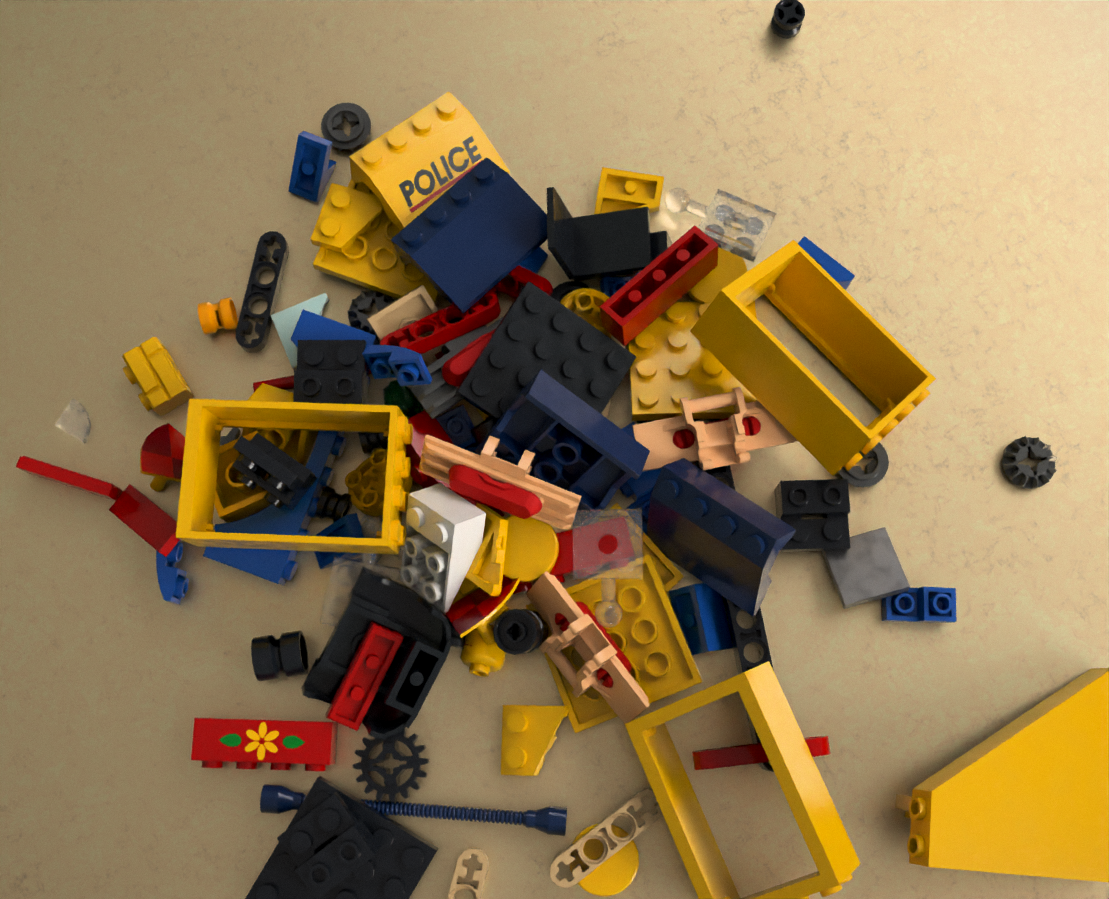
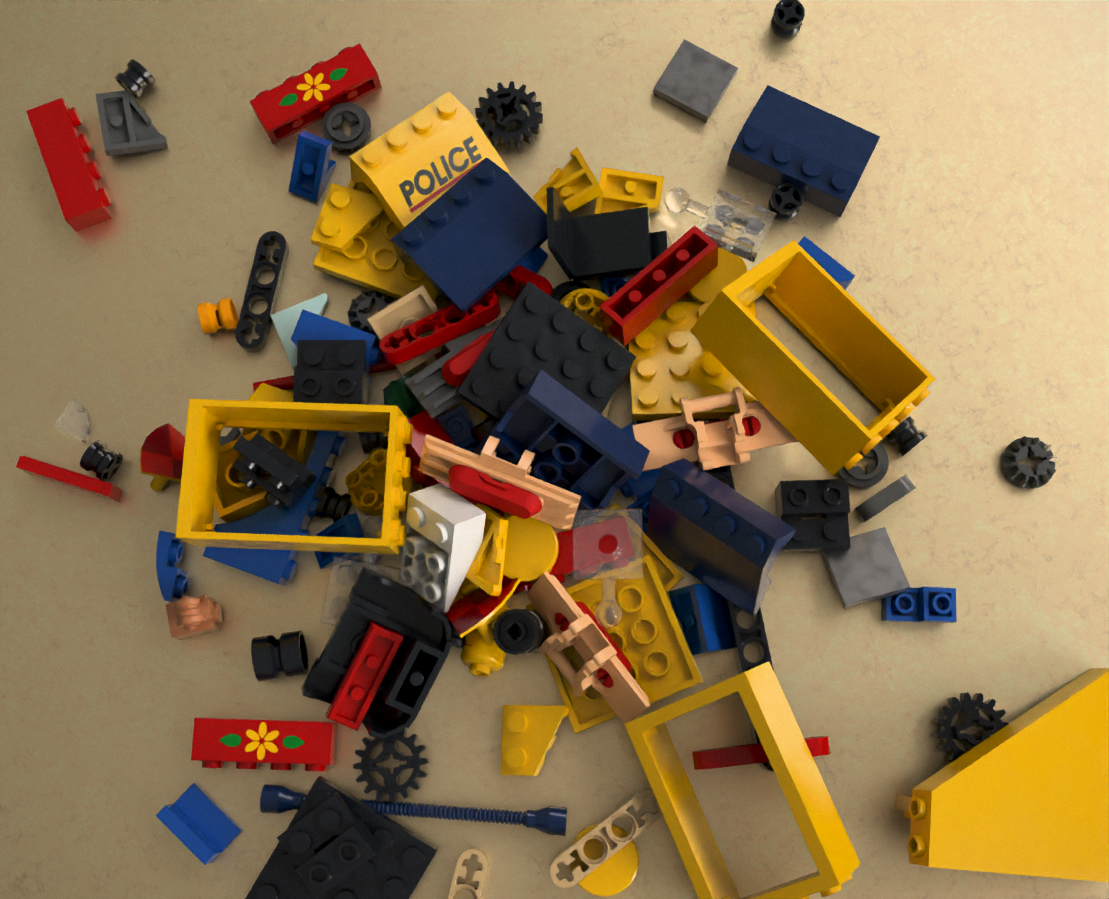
red tile [109,484,180,557] -> none
yellow brick [122,337,194,416] -> none
blue slope [362,345,432,386] -> none
none -> red brick [26,98,112,232]
none -> black wheel [80,440,123,481]
none -> dark grey wing [96,90,168,156]
none -> black wheel [115,59,156,100]
none -> blue panel [156,783,243,865]
none -> nougat brick [166,595,222,640]
none -> red brick [249,43,382,145]
none -> black gear [475,81,543,150]
none -> yellow wing [533,147,604,214]
none -> flat silver tile [653,39,738,122]
none -> dark blue piece [727,85,880,217]
none -> black wheel [768,183,803,222]
none -> dark grey beam [855,474,916,522]
none -> black wheel [885,416,928,457]
none -> black gear [933,692,1009,762]

